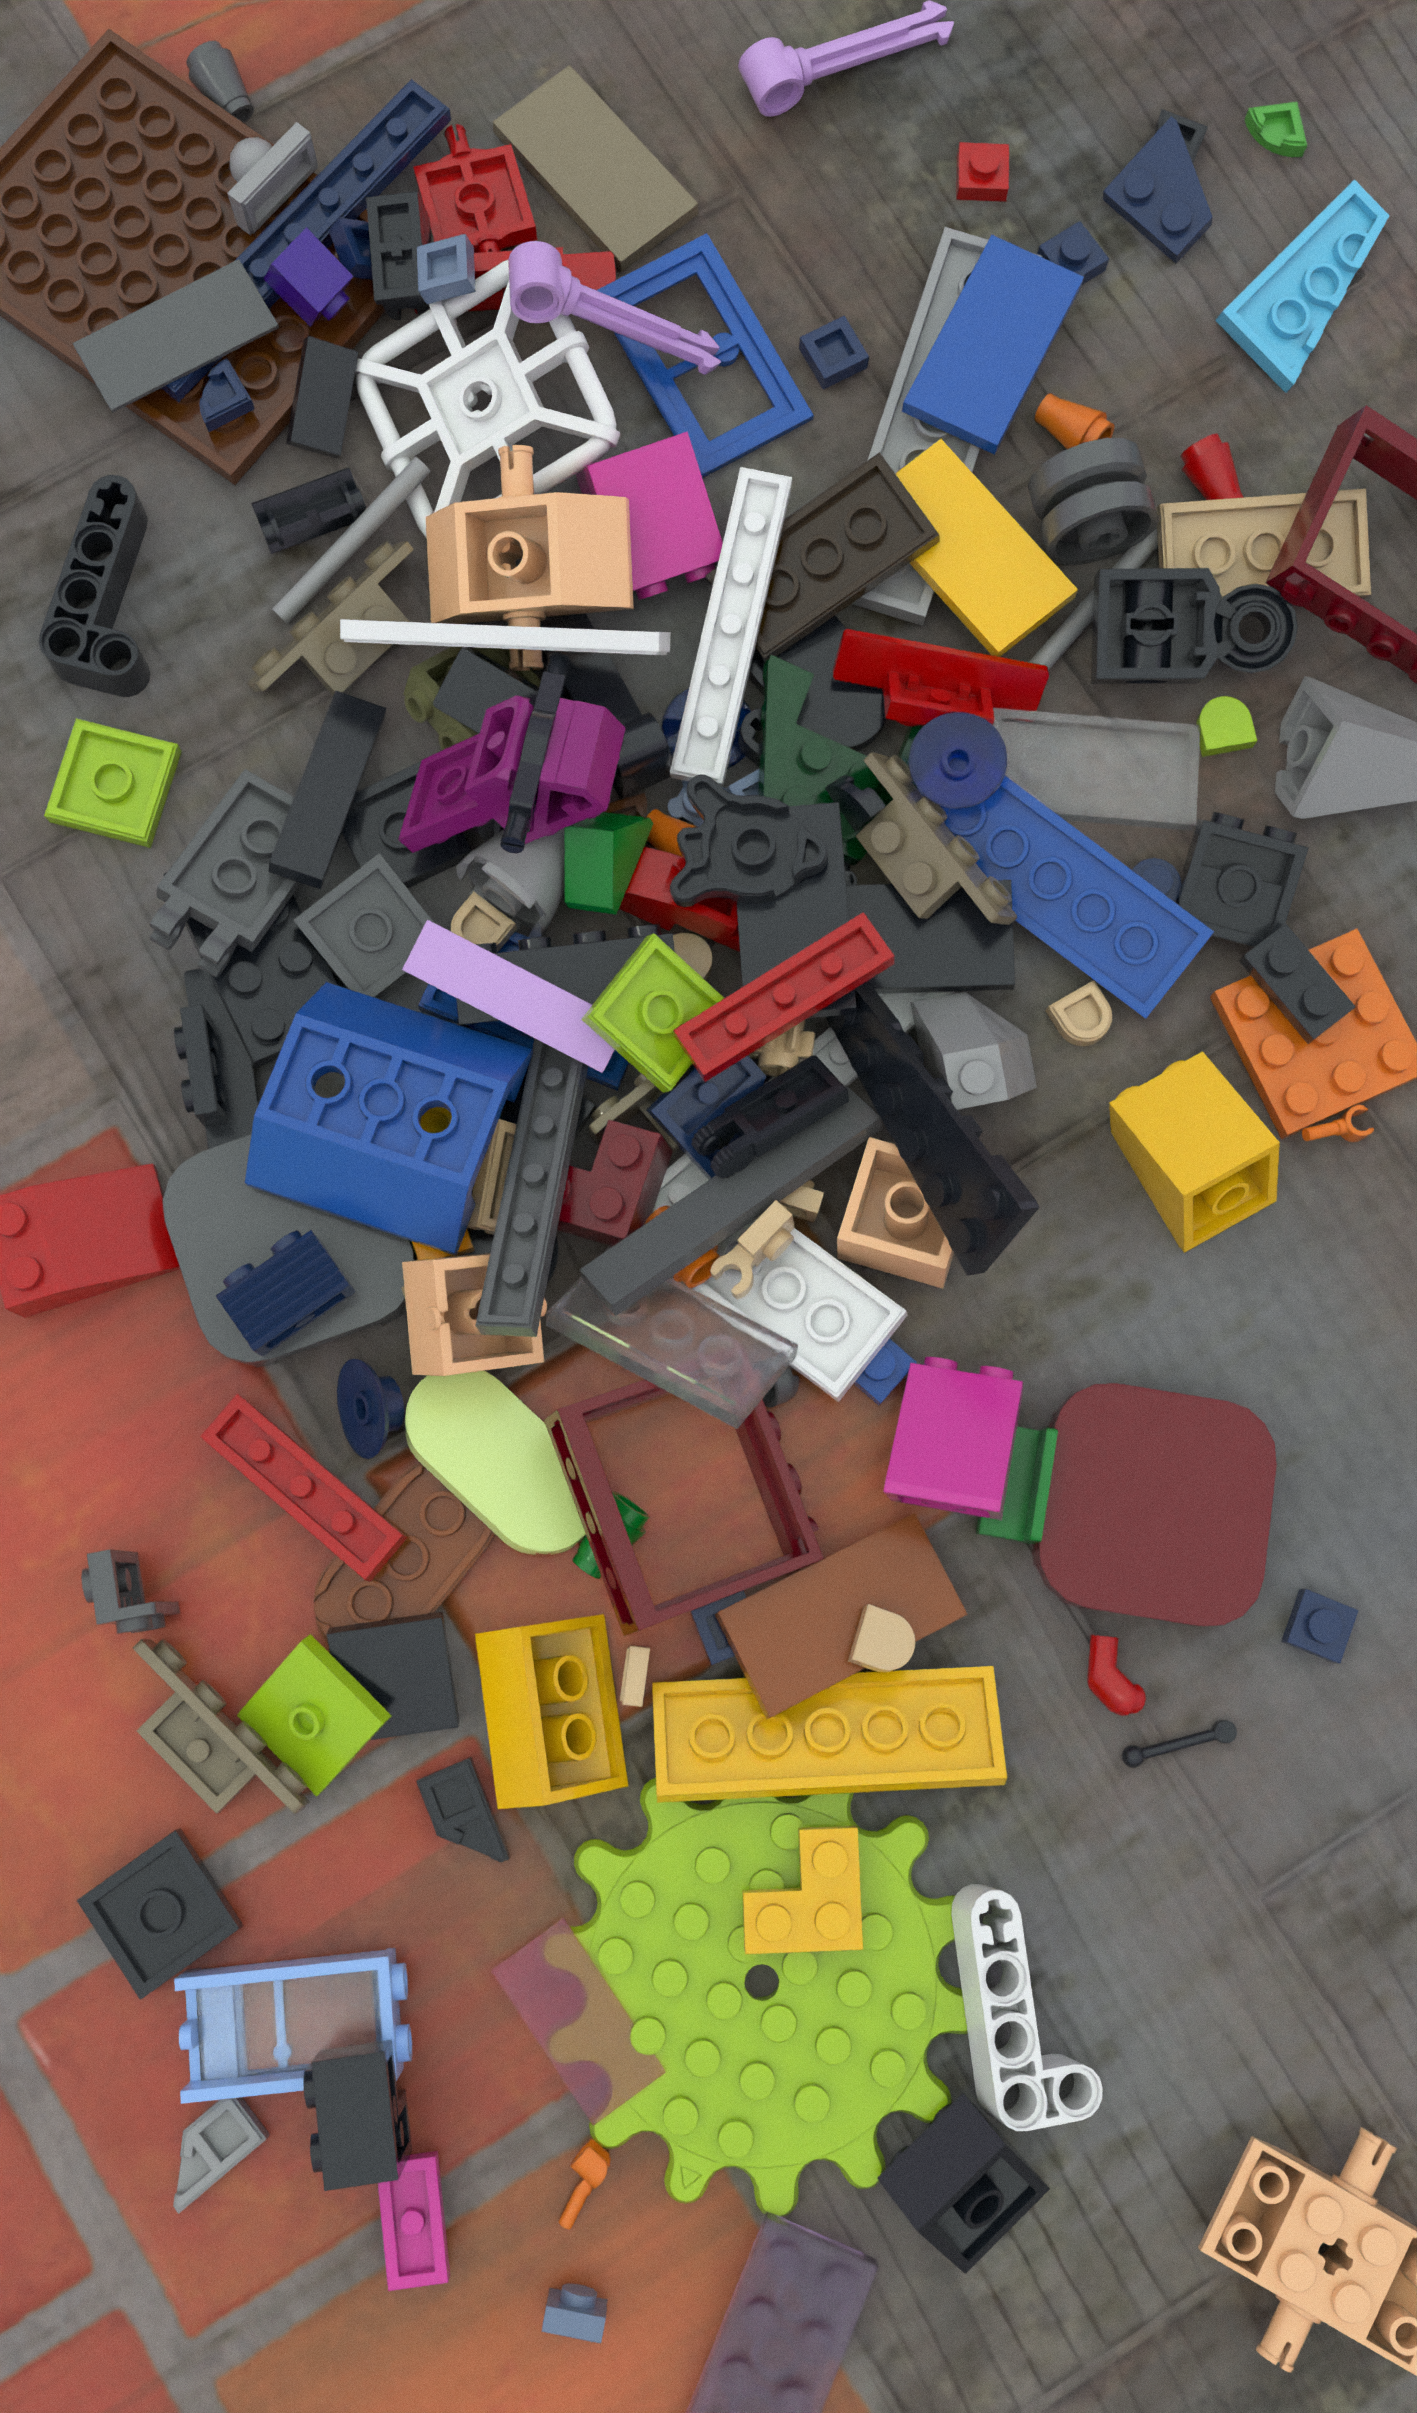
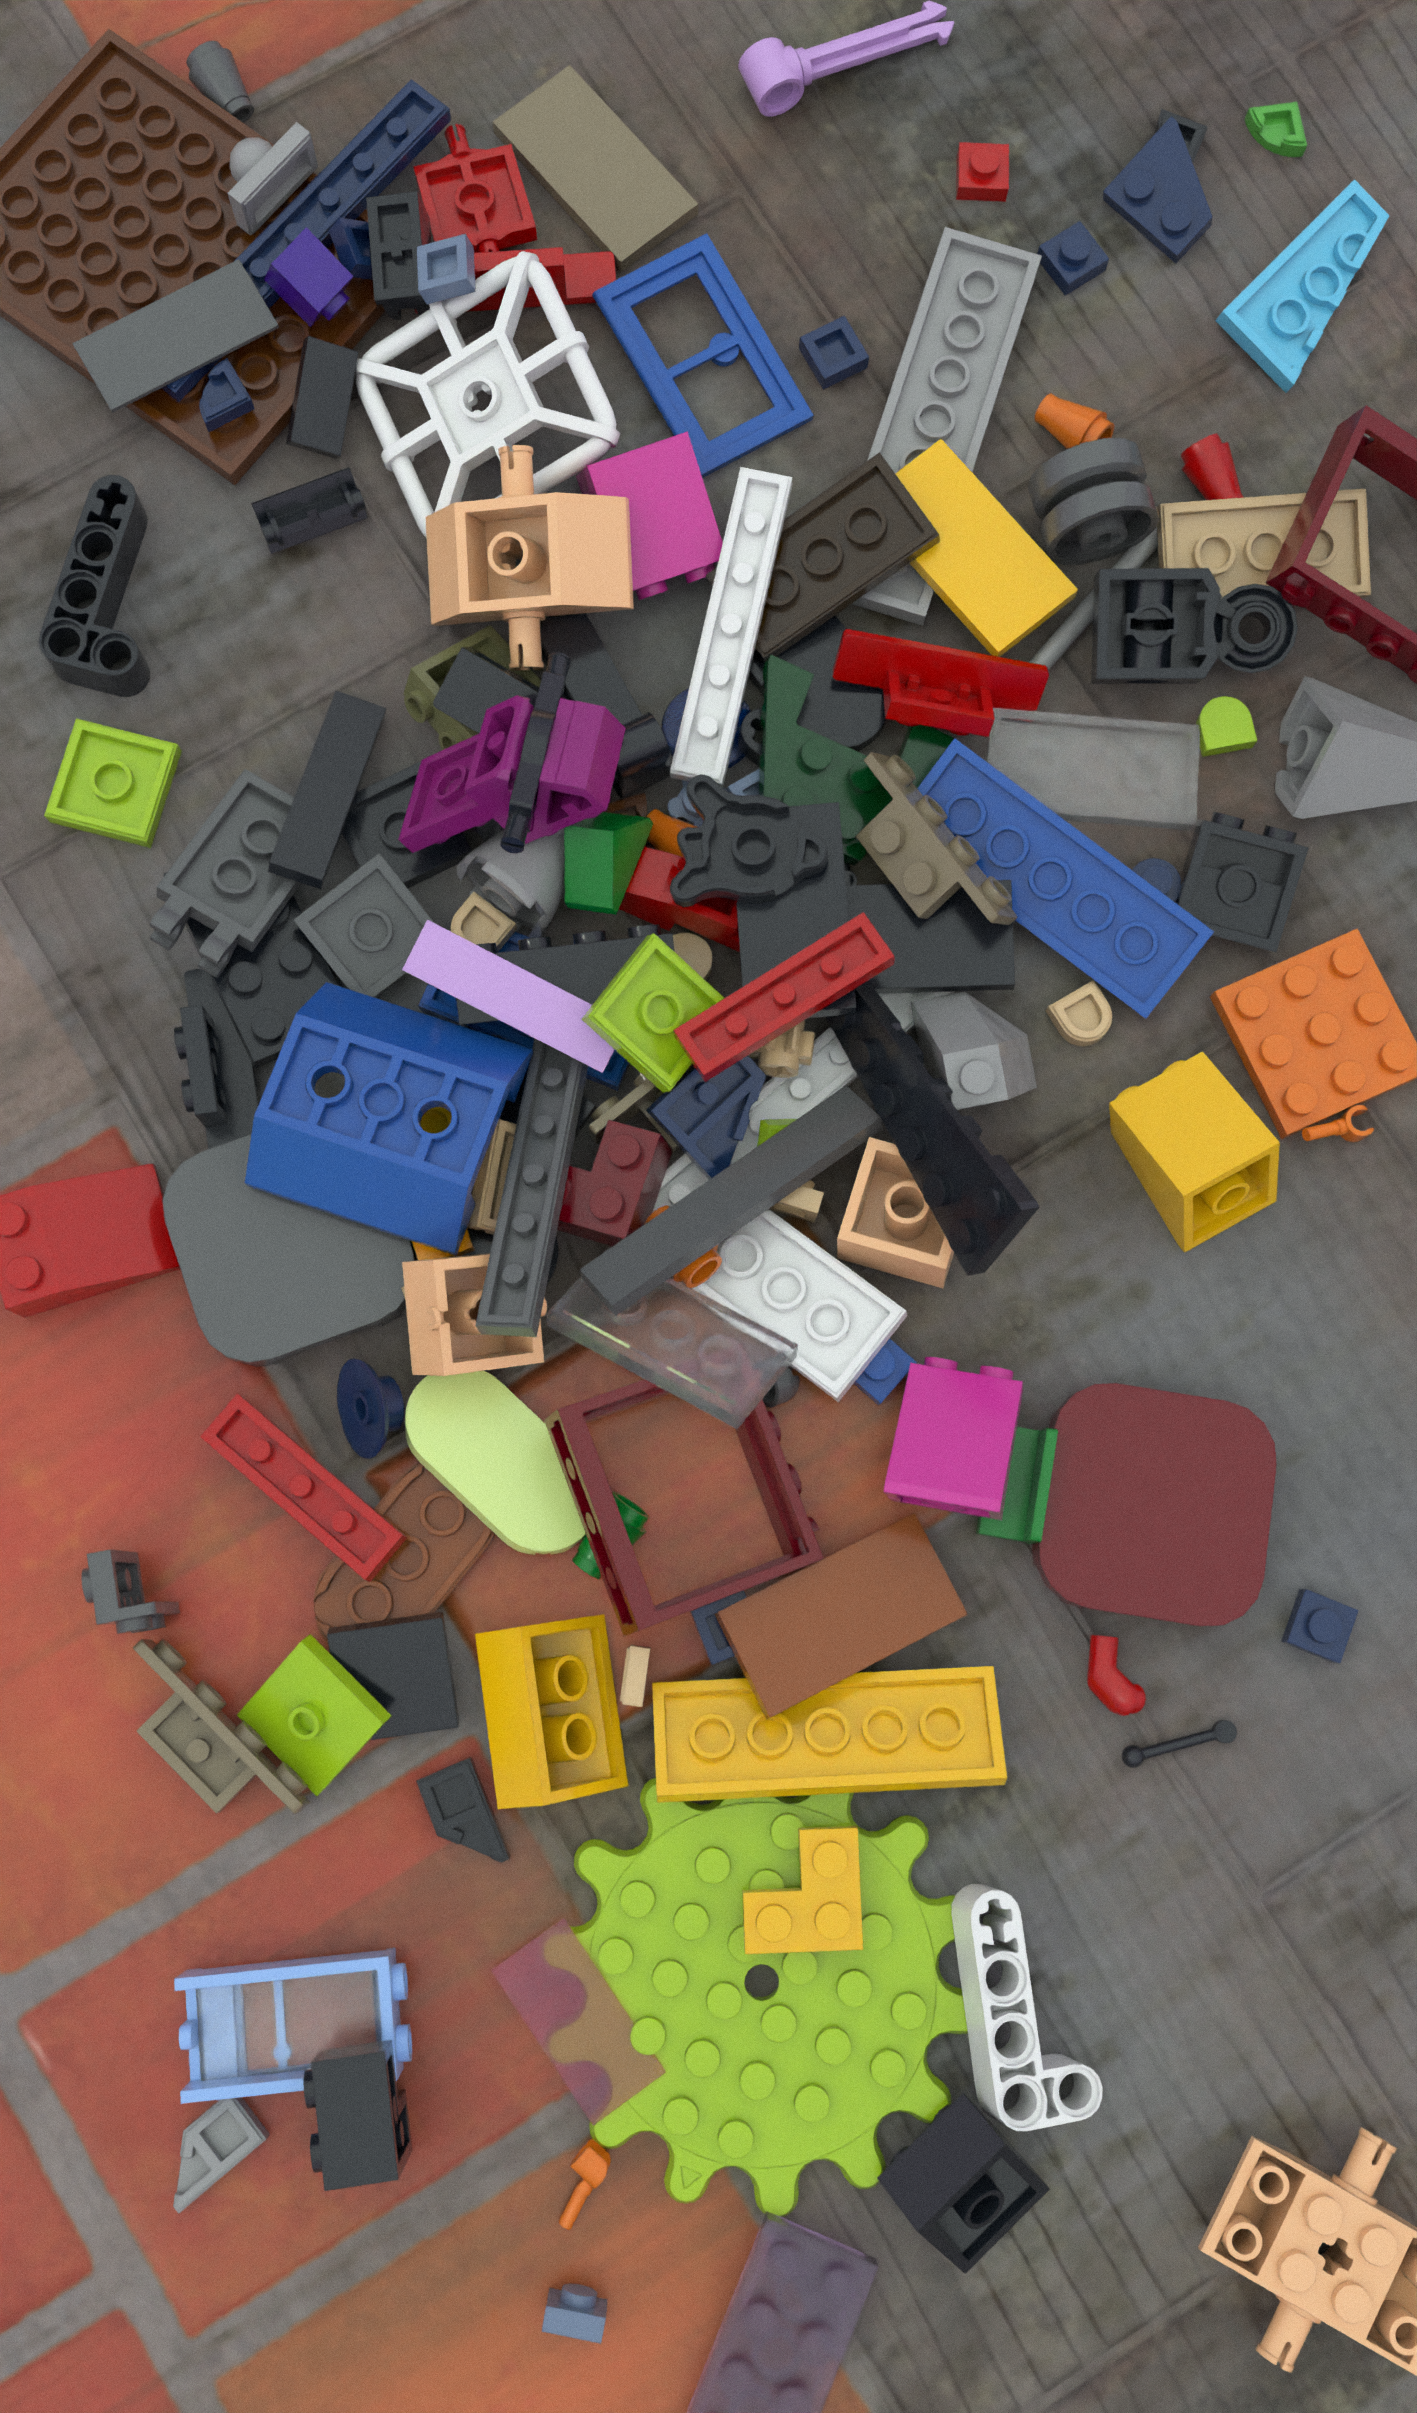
black plate [77,1828,244,2000] -> none
dark blue brick [216,1230,356,1356] -> none
dark tan bracket [247,541,414,696] -> none
light grey bar [272,457,431,625] -> none
white tile [340,619,671,655] -> none
dark pink plate [378,2151,450,2291] -> none
lavender piece [508,241,721,375] -> none
black hinge [691,1055,849,1179] -> none
tan plate [710,1200,795,1300] -> none
black tile [825,775,885,832] -> none
tan tile [848,1604,915,1672] -> none
blue tile [902,234,1084,455] -> none
clear blue piece [909,712,1007,809] -> none
black plate [1239,923,1355,1044] -> none

